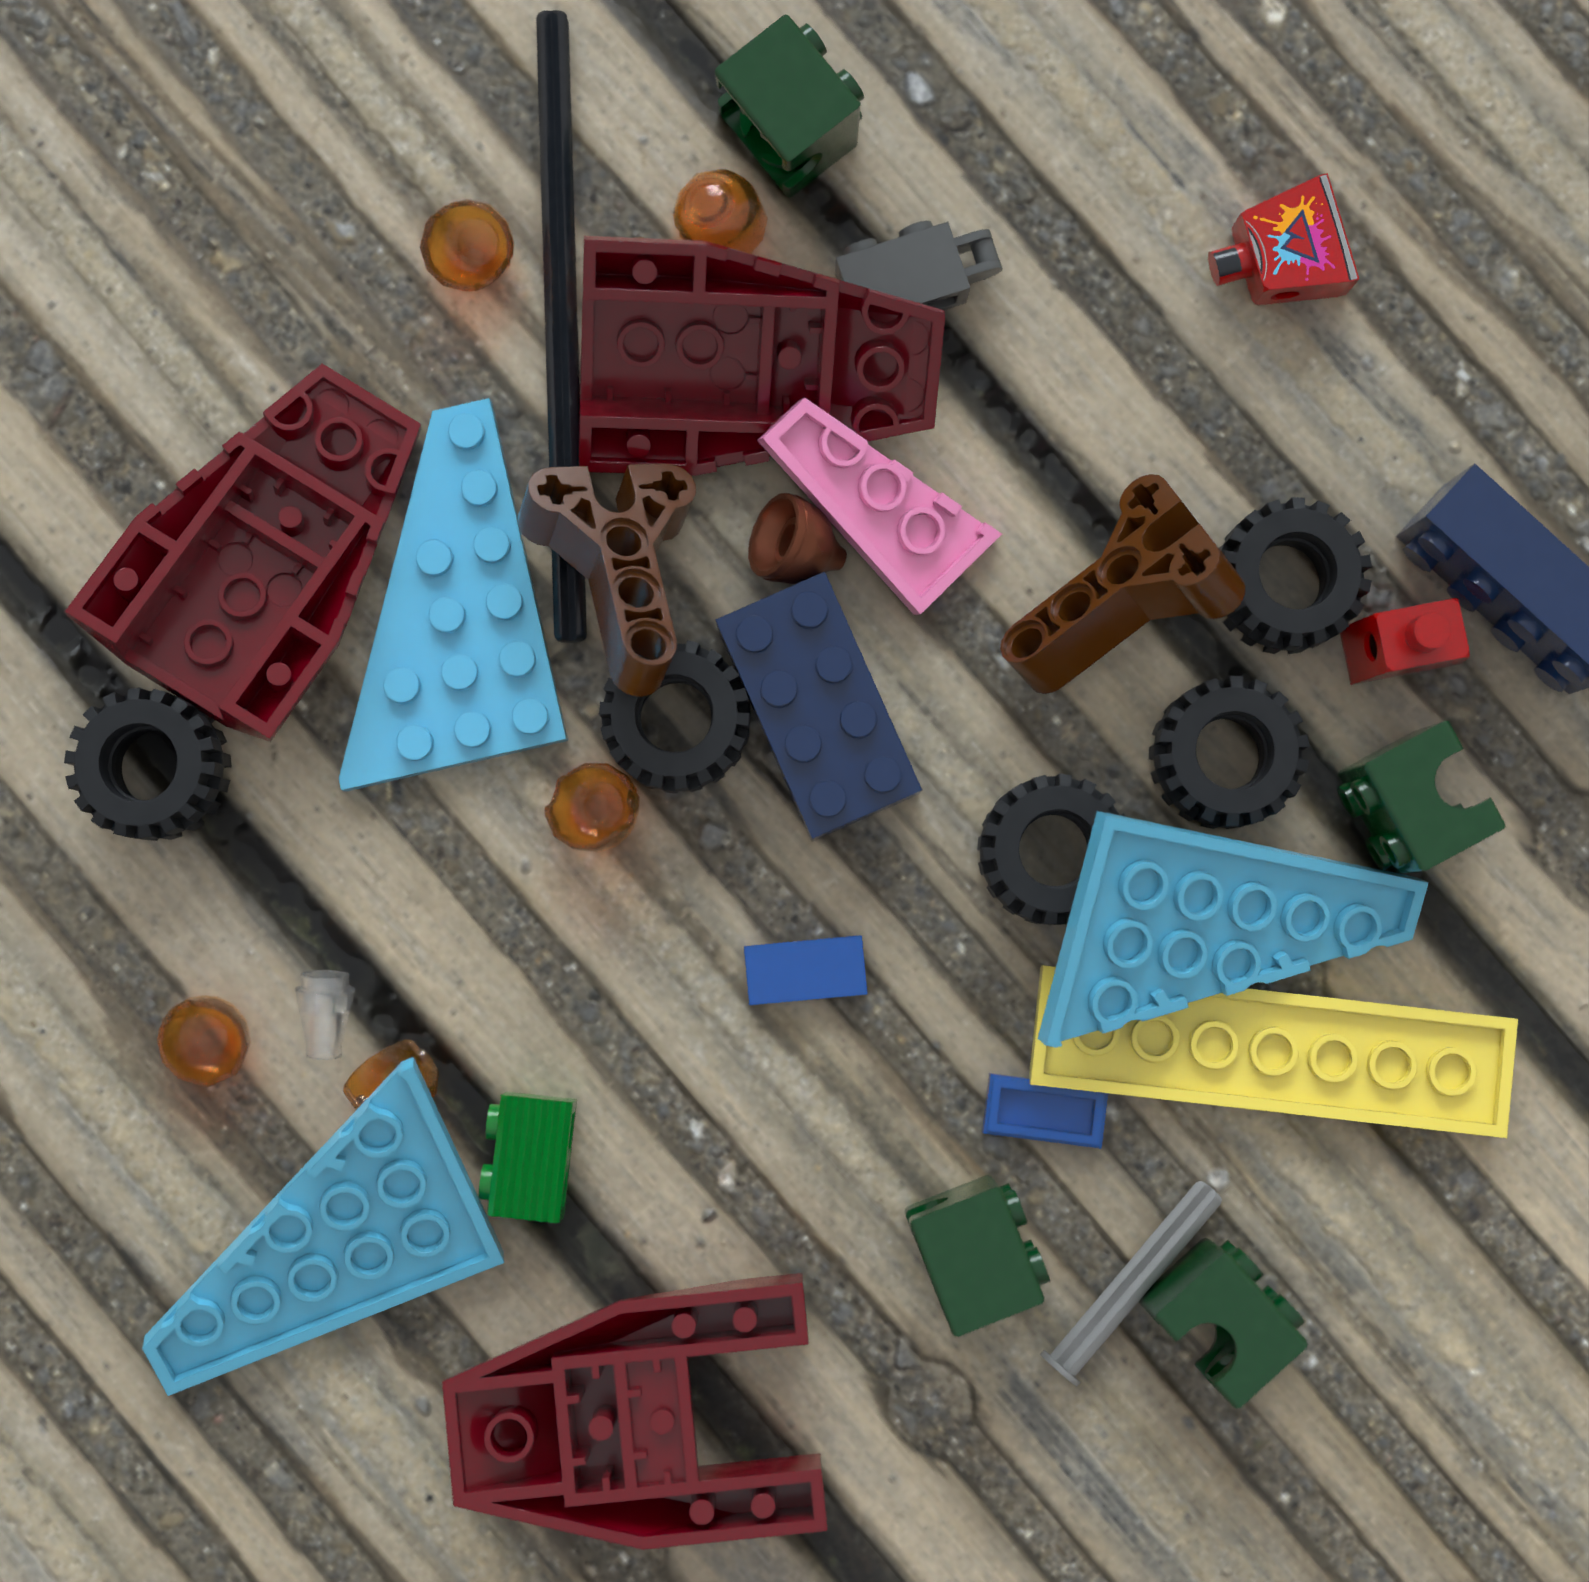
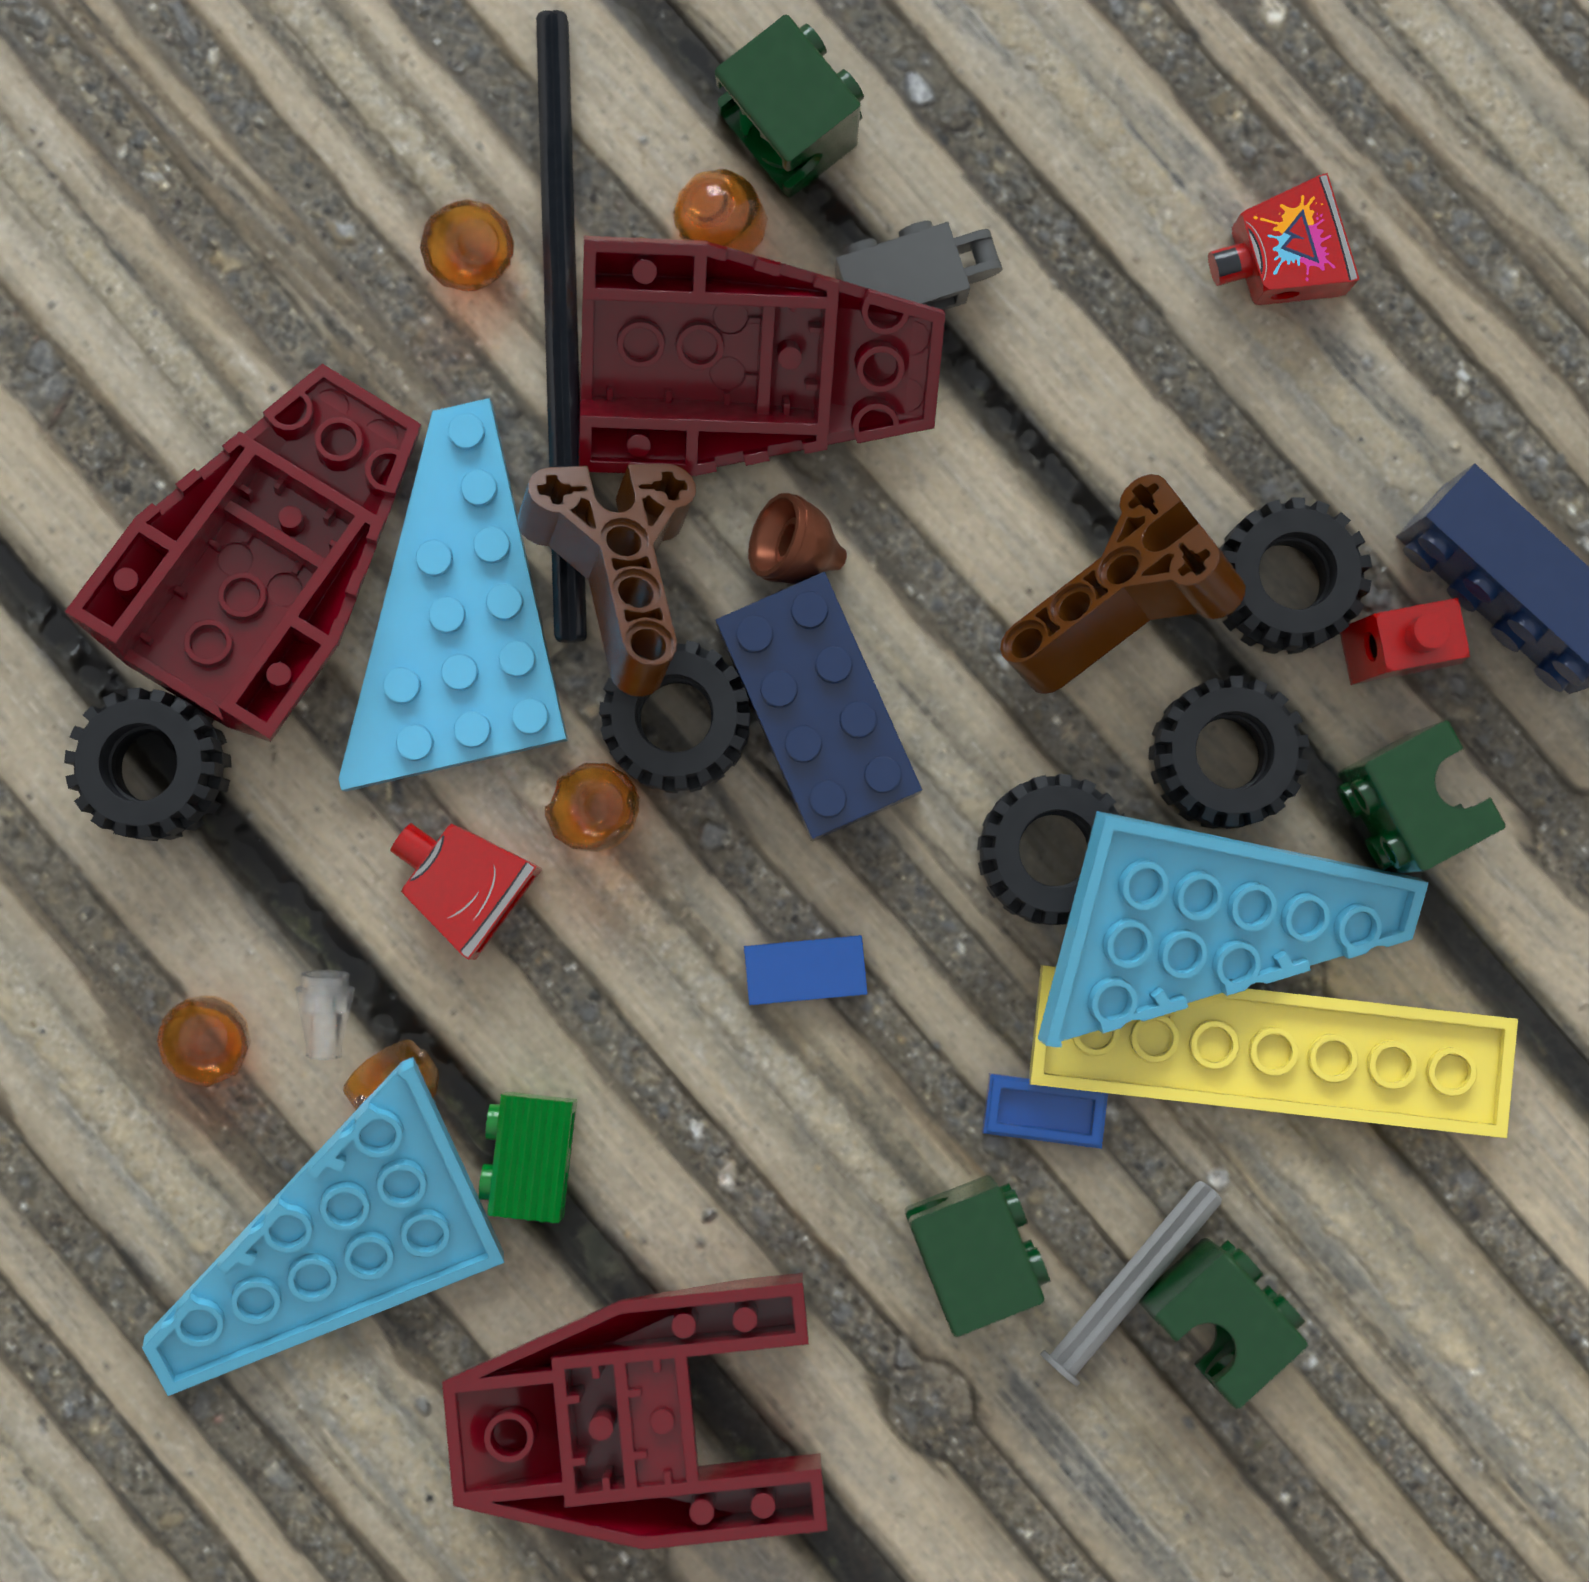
bright pink wing [757,398,1002,615] -> none
none -> red torso [390,823,542,960]

